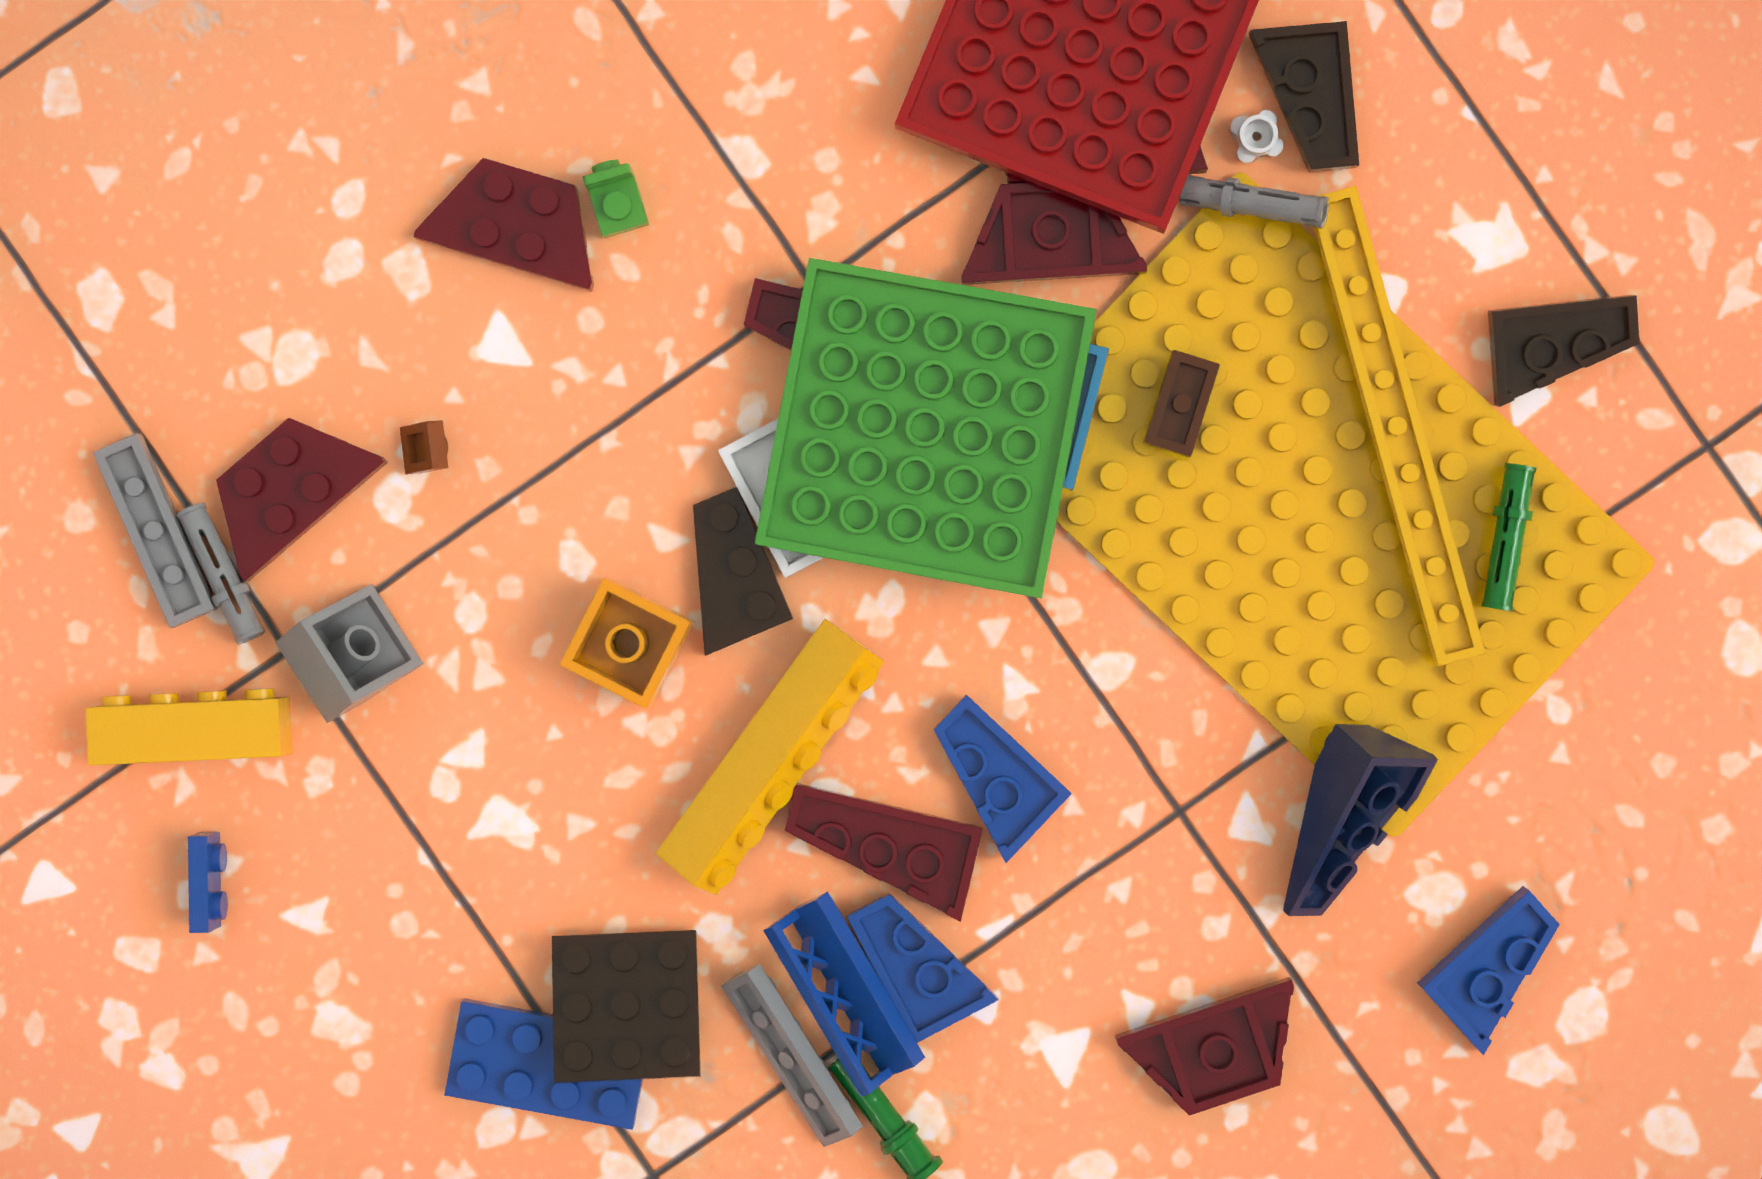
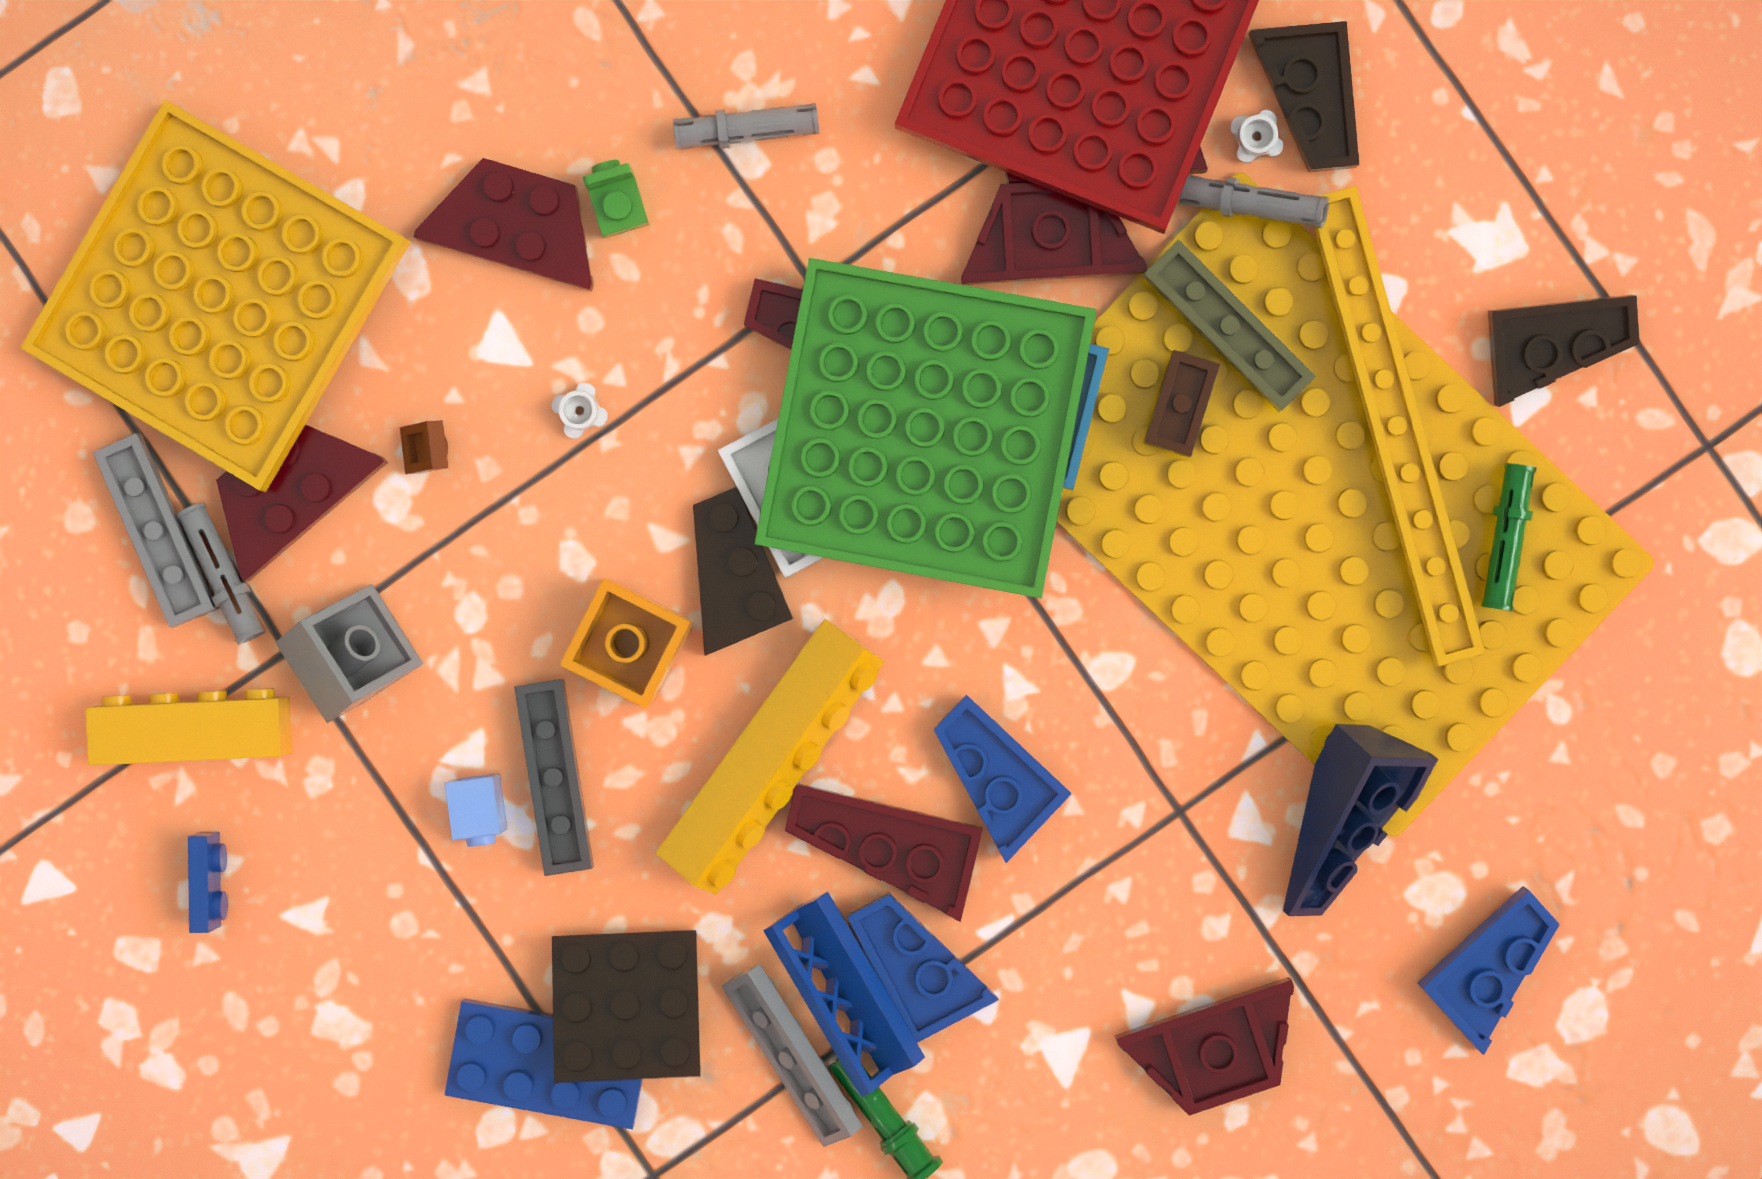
none -> yellow plate [20,99,411,492]
none -> light blue brick [444,773,508,847]
none -> dark grey plate [514,678,594,876]
none -> white plate [552,383,608,439]
none -> light grey pin [673,103,819,150]
none -> olive plate [1143,239,1316,412]

